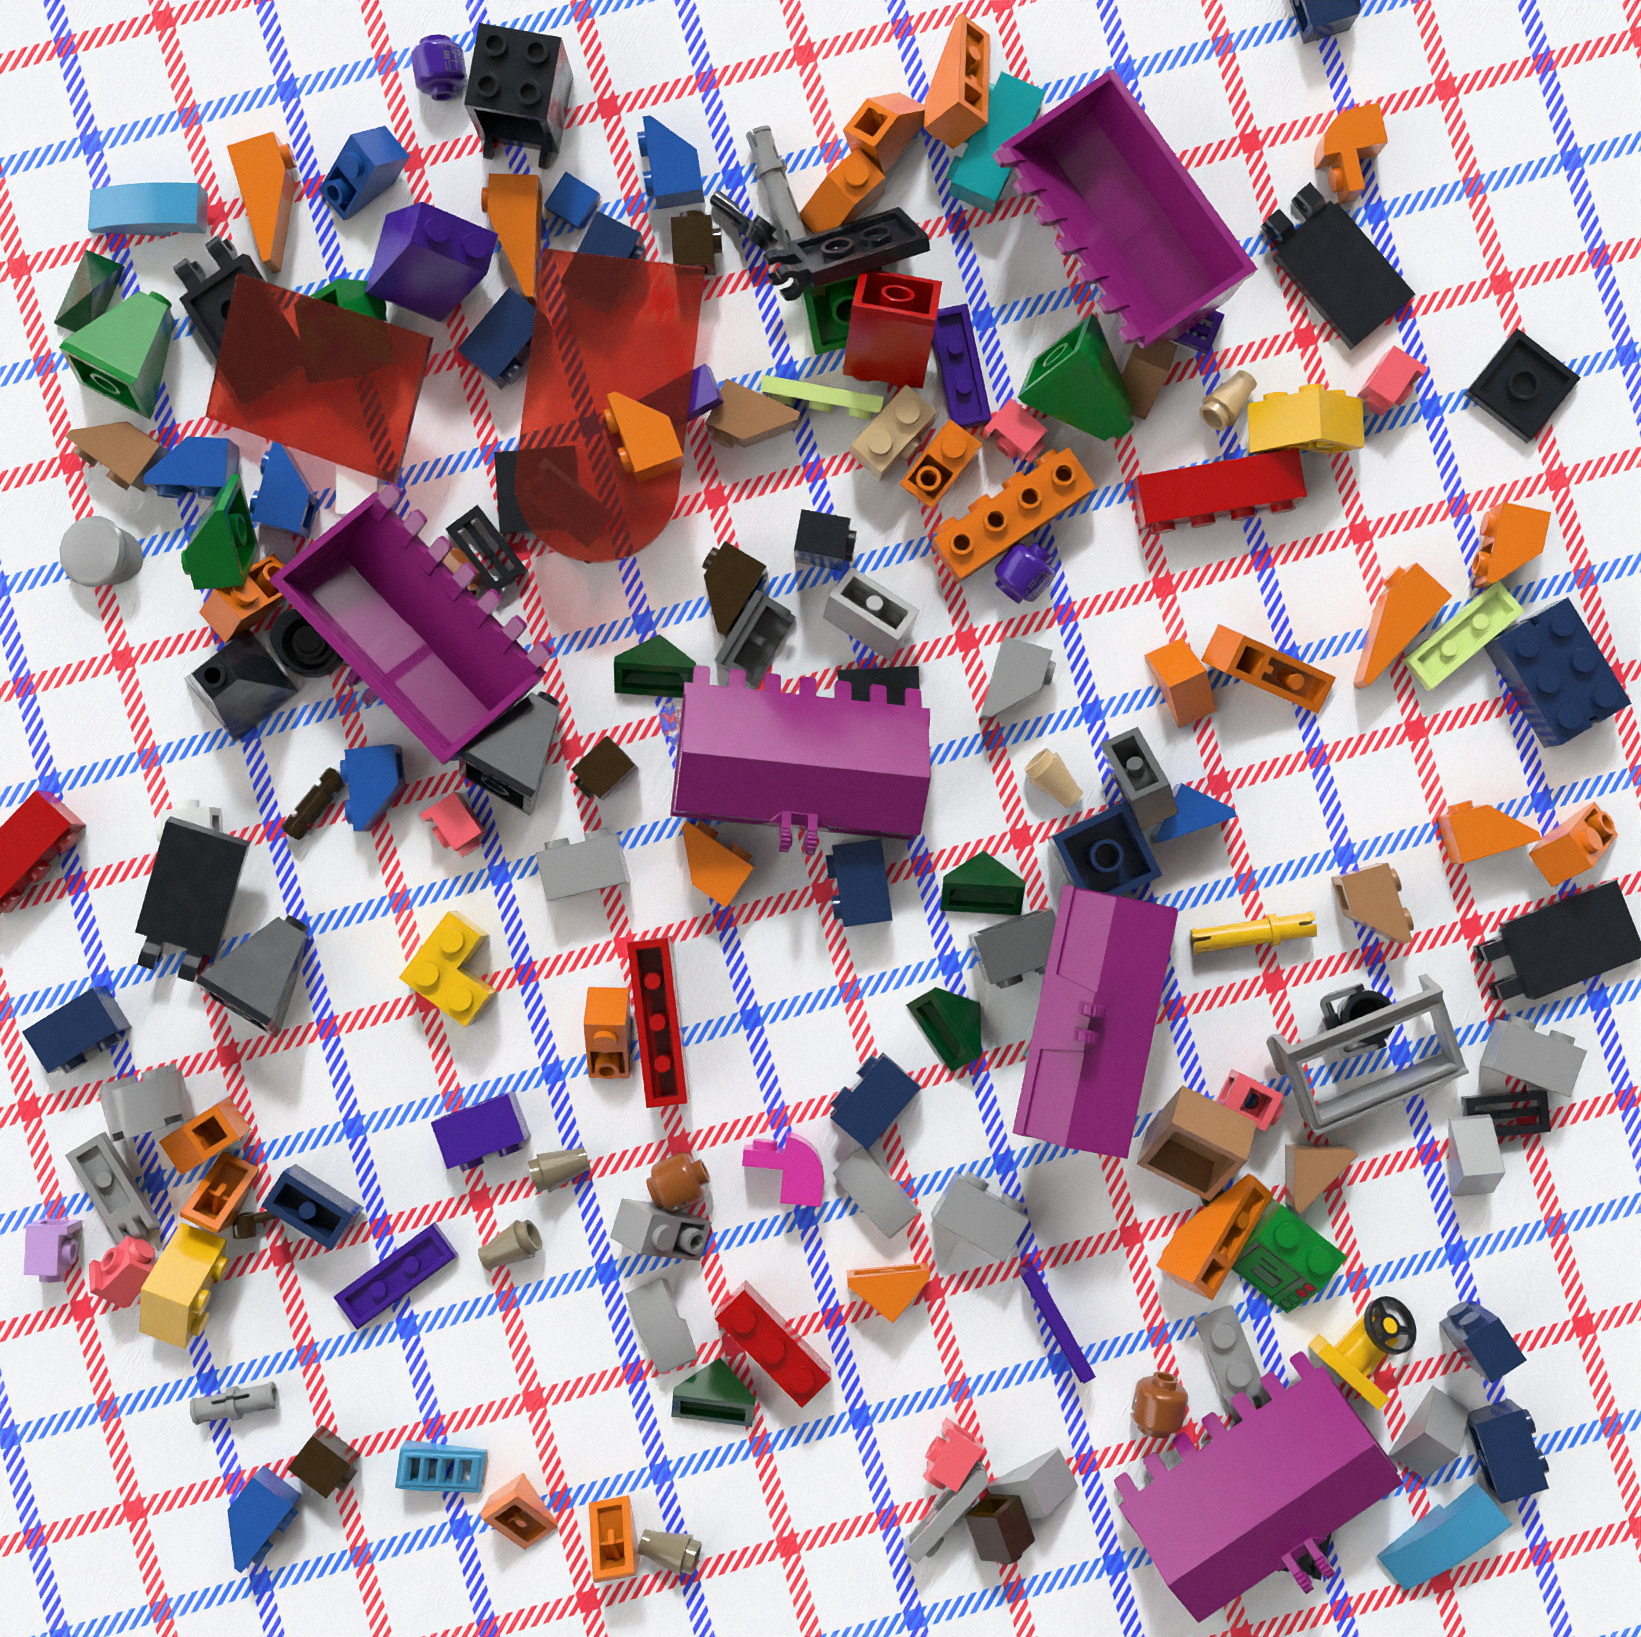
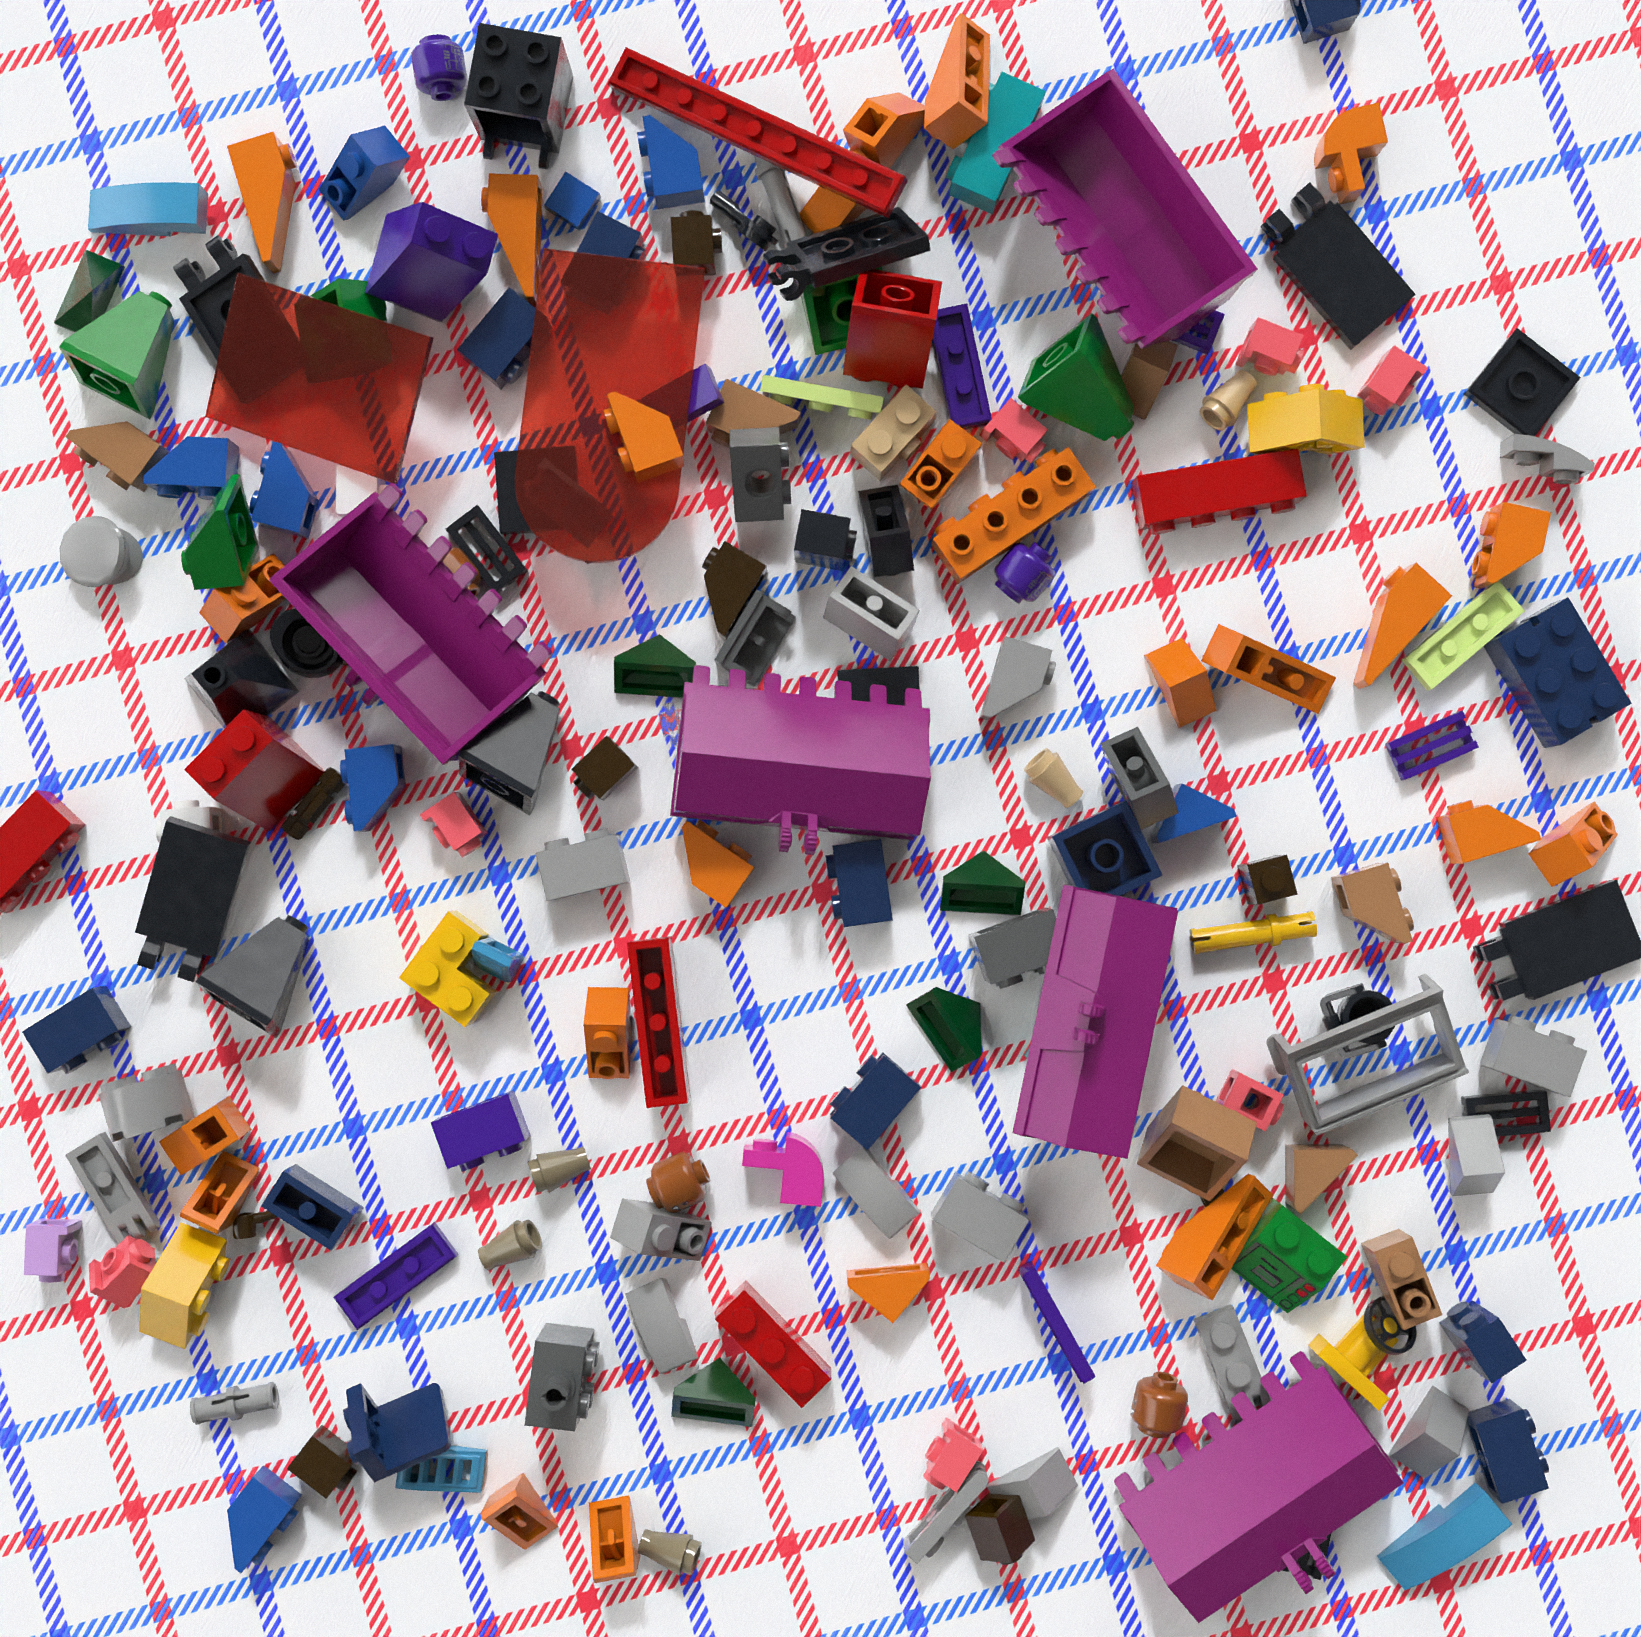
none -> red slope [184,709,324,831]
none -> dark blue bracket [343,1383,451,1483]
none -> dark azure slope [472,938,524,983]
none -> dark grey brick [524,1323,600,1432]
none -> red tile [607,47,908,218]
none -> dark grey brick [730,427,792,522]
none -> black slope [858,484,914,578]
none -> coral brick [1235,317,1304,376]
none -> dark brown brick [1237,854,1298,905]
none -> medium nougat slope [1361,1228,1443,1330]
none -> dark purple tile [1385,710,1479,781]
none -> light grey slope [1500,434,1595,484]

